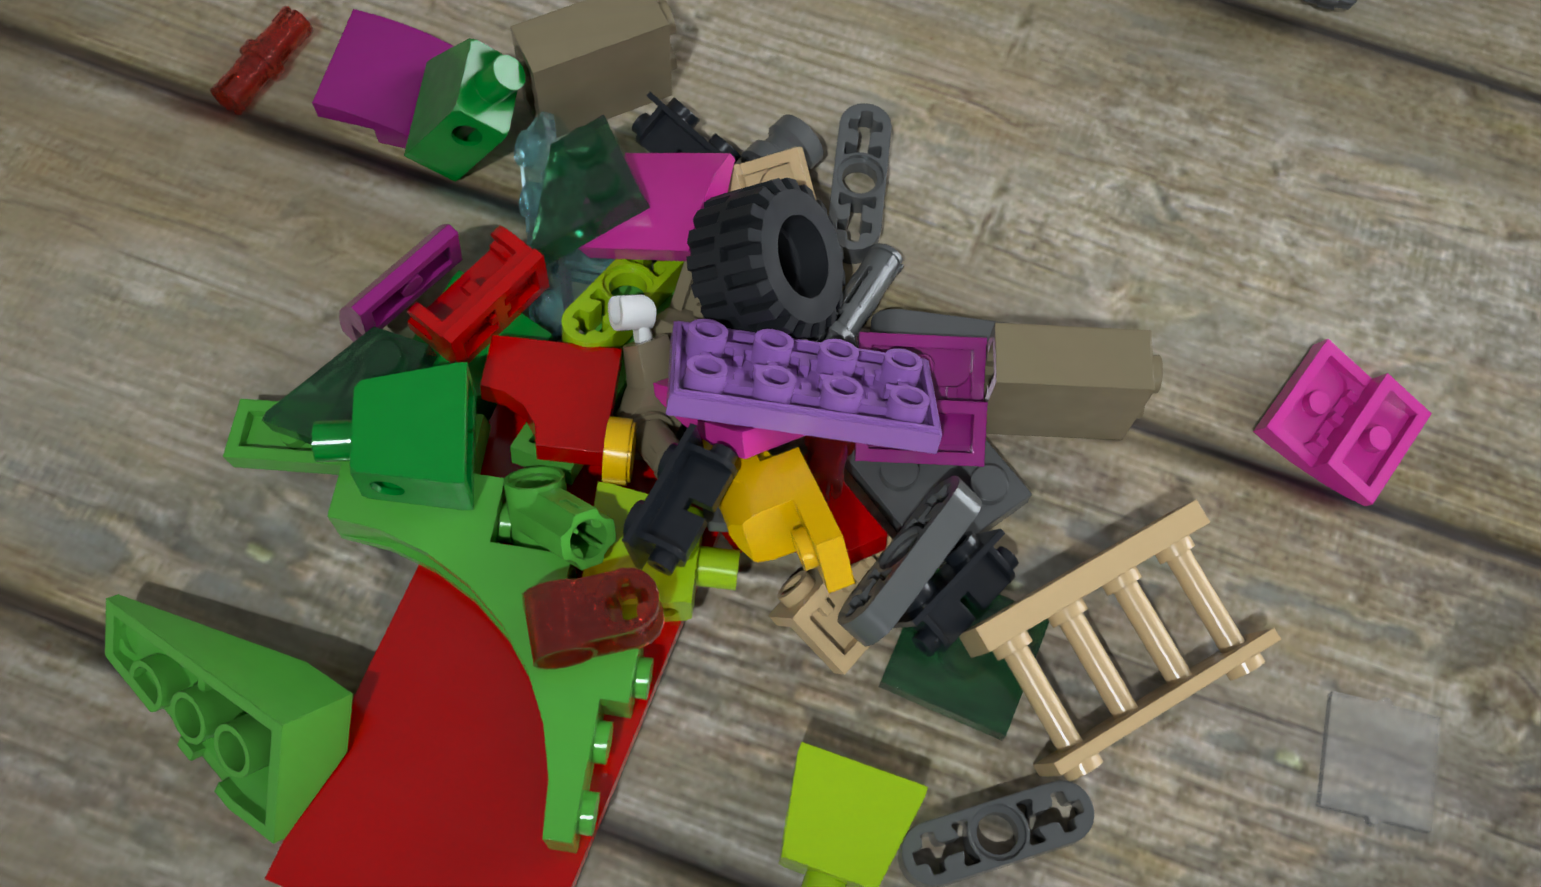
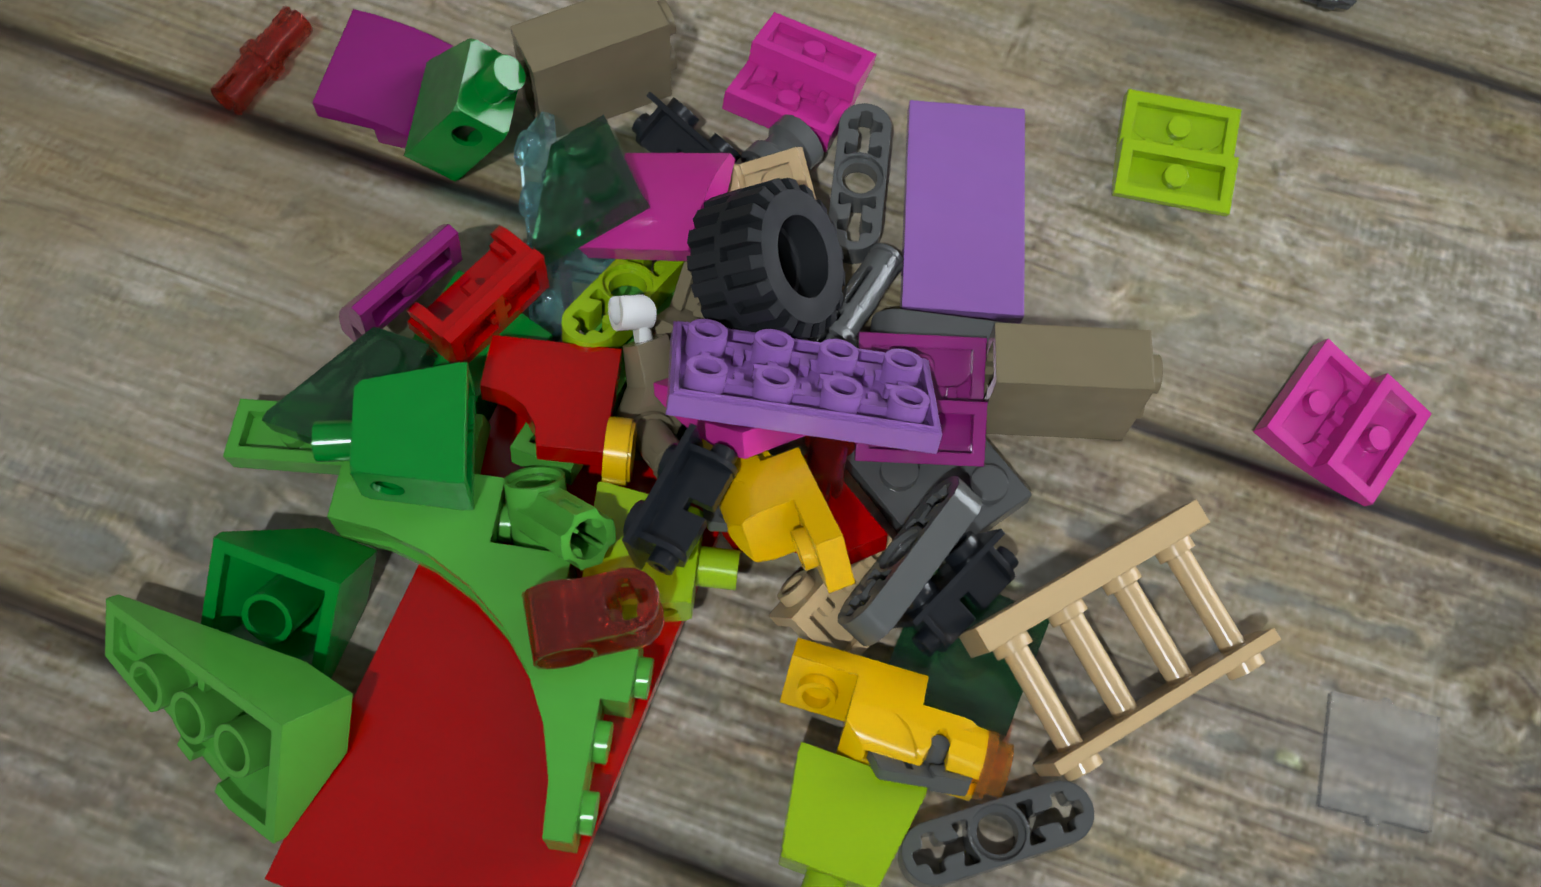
none -> green slope [200,528,378,678]
none -> dark pink slope [722,12,877,152]
none -> yellow plate [780,637,1014,801]
none -> medium lavender tile [900,100,1025,324]
none -> lime slope [1112,89,1242,217]

